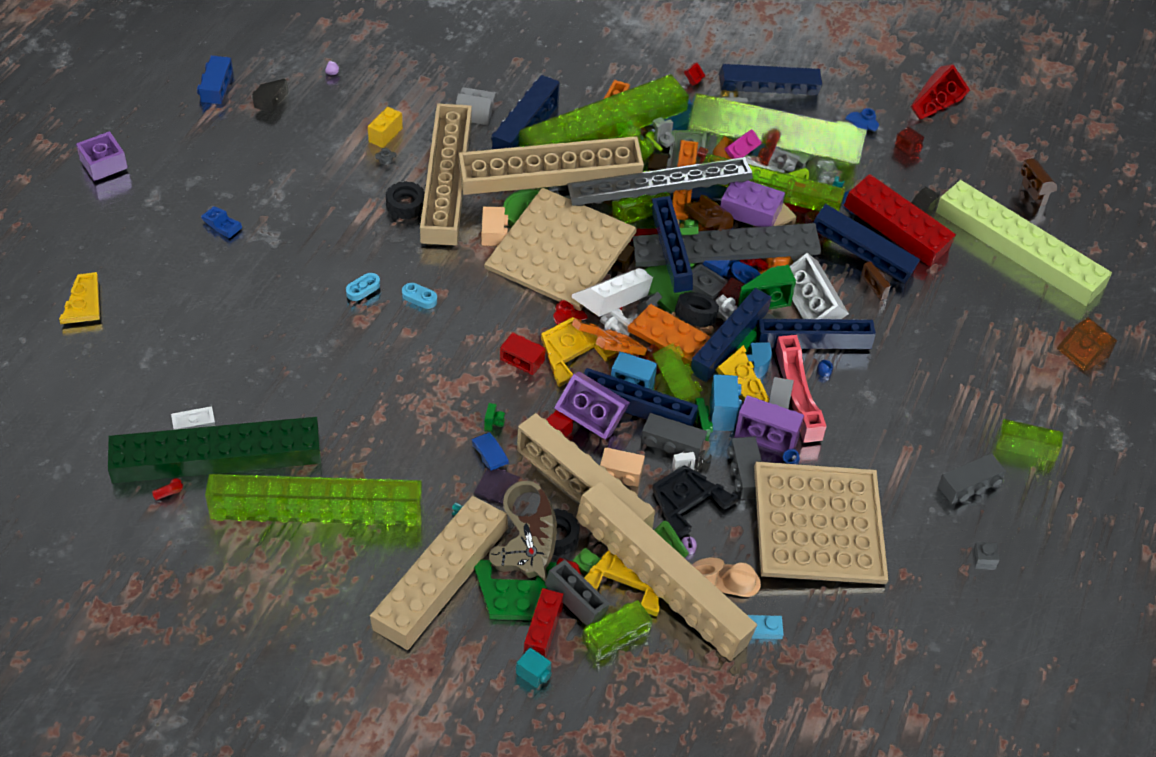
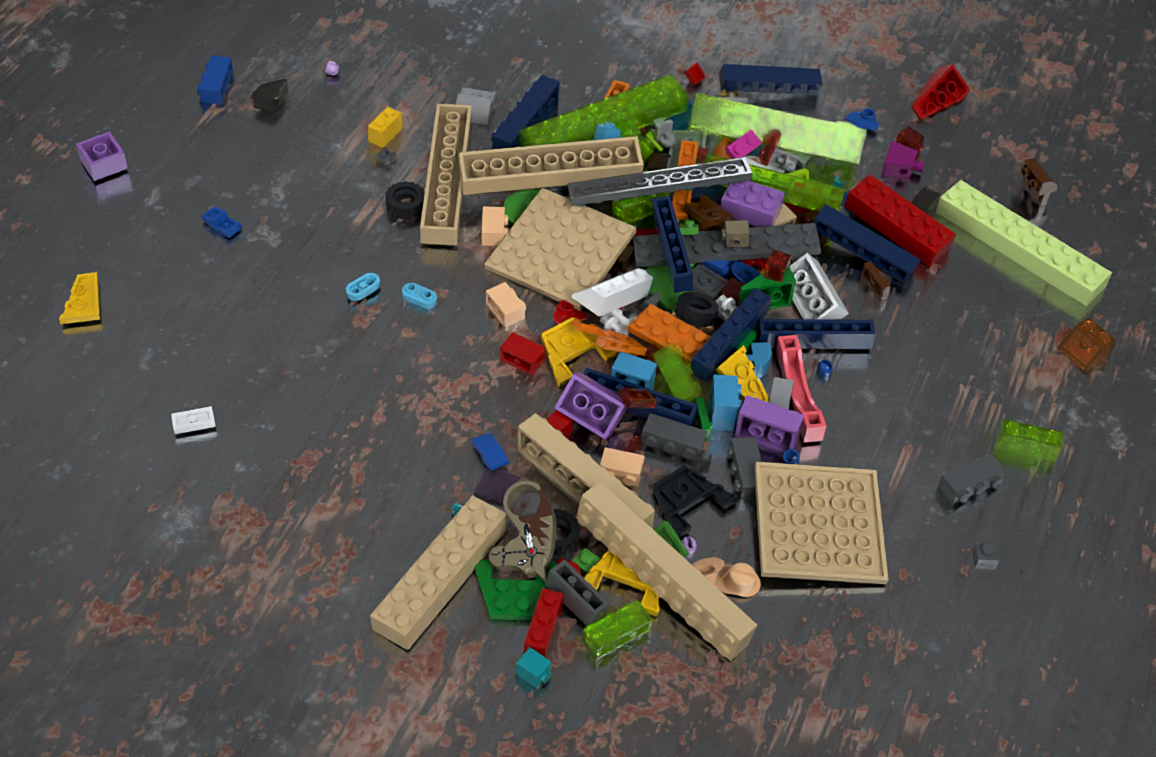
dark green brick [108,417,321,484] -> none
red arm [152,478,183,501] -> none
clear neon green brick [205,474,423,526] -> none
green tile [484,403,505,432] -> none
white plate [672,452,695,472] -> none
medium azure plate [747,615,784,639] -> none
clear plate [817,161,838,178] -> none
none -> light nougat brick [486,282,526,327]
none -> dark azure brick [594,122,621,140]
none -> clear red plate [617,388,658,408]
none -> dark tan brick [722,220,749,247]
none -> clear red brick [764,249,791,283]
none -> magenta torso [881,141,925,179]

